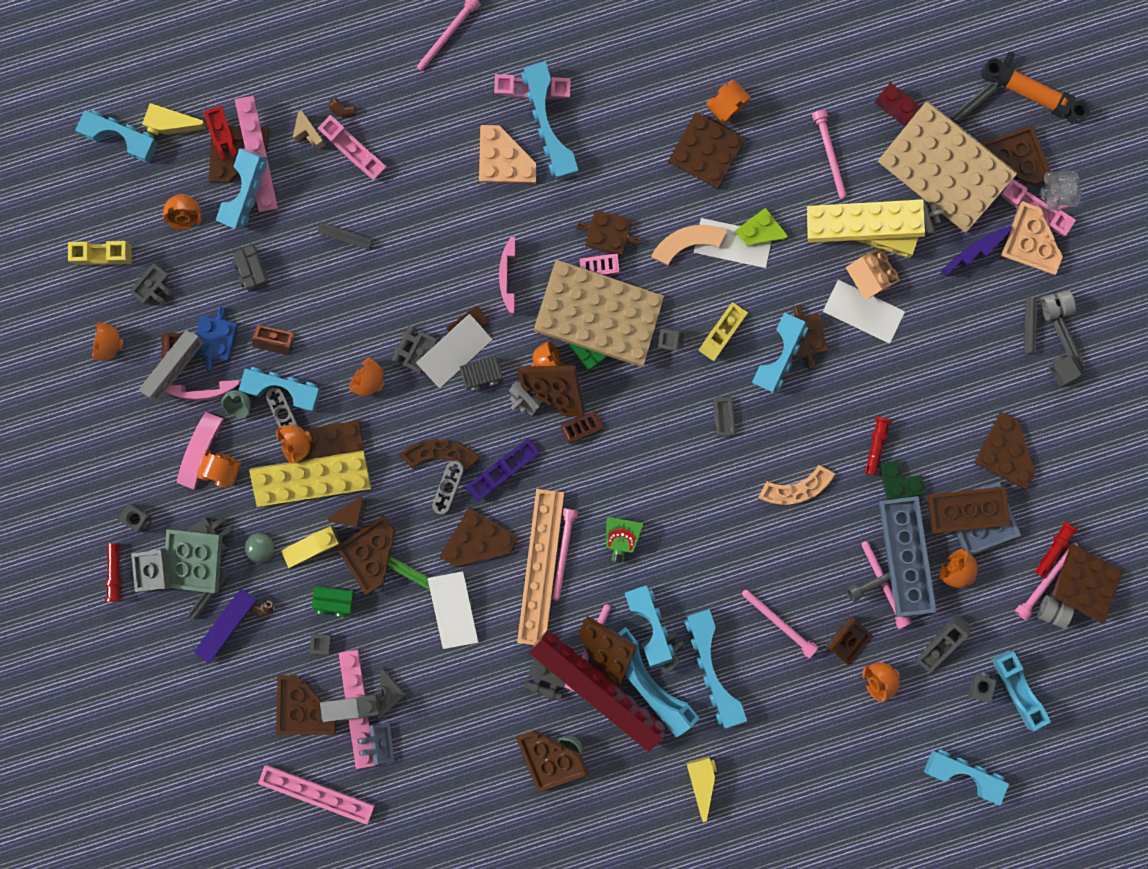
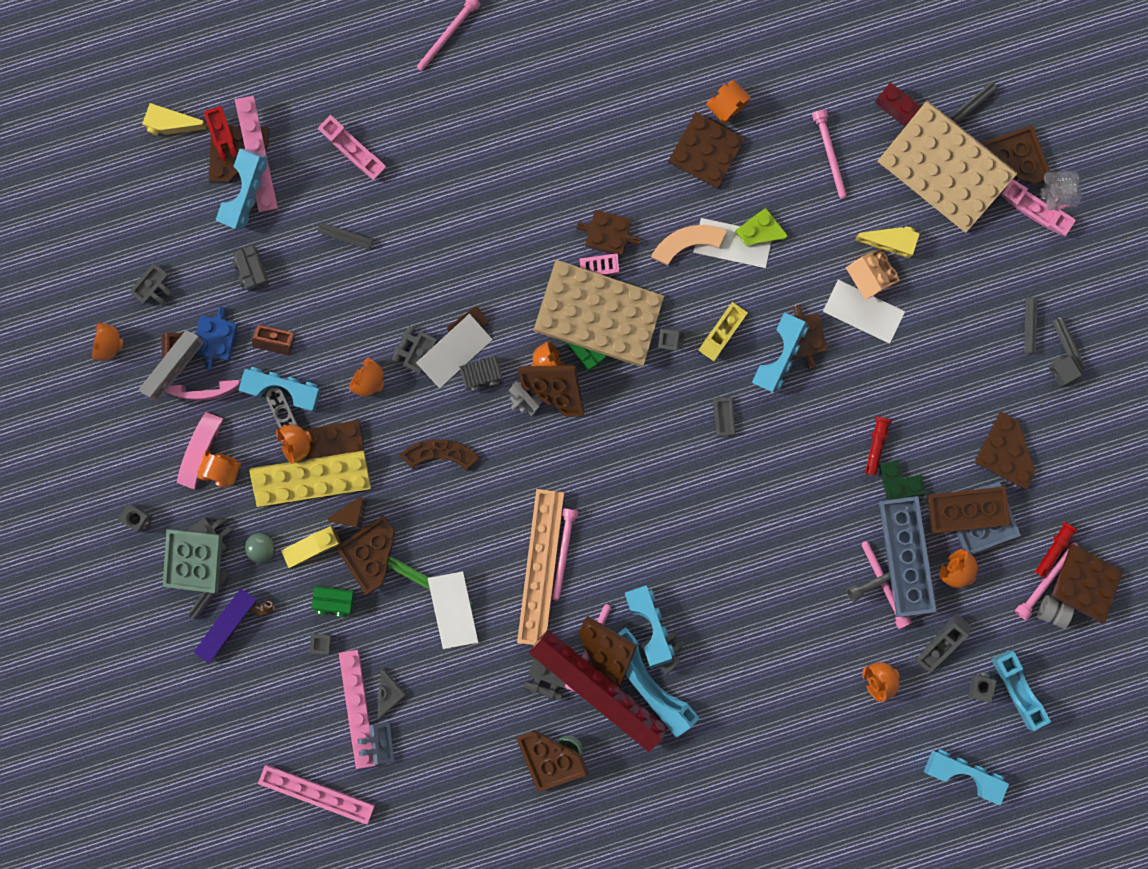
light yellow arch [68,241,132,265] -> none
medium azure arch [75,110,158,164] -> none
red pin [104,543,122,602] -> none
plate [131,549,170,592] -> none
orange cylinder [163,194,202,230] -> none
sand green hair [221,390,251,419] -> none
reddish brown plate [276,675,336,735] -> none
tan slope [293,110,325,149] -> none
slope [320,693,381,722] -> none
reddish brown arm [329,98,356,117] -> none
light grey beam [432,461,464,514] -> none
reddish brown plate [439,507,519,567] -> none
dark purple slope [465,438,540,502] -> none
light nougat plate [479,125,536,184] -> none
bright pink slope [494,74,570,99] -> none
bright pink slope [499,237,516,315] -> none
medium azure arch [521,61,578,180] -> none
copper slope [561,411,603,444] -> none
bright green torso [606,517,643,563] -> none
medium azure arch [684,609,747,728] -> none
light yellow slope [686,756,717,822] -> none
bright pink piece [742,590,819,658] -> none
light nougat tile [758,465,836,505] -> none
light yellow plate [807,200,925,243] -> none
reddish brown slope [825,616,873,665] -> none
light grey hips [921,199,944,235] -> none
dark purple slope [940,226,1012,276] -> none
piece [981,52,1090,124] -> none
light nougat plate [1000,201,1063,275] -> none
light grey wheel [1040,290,1076,321] -> none

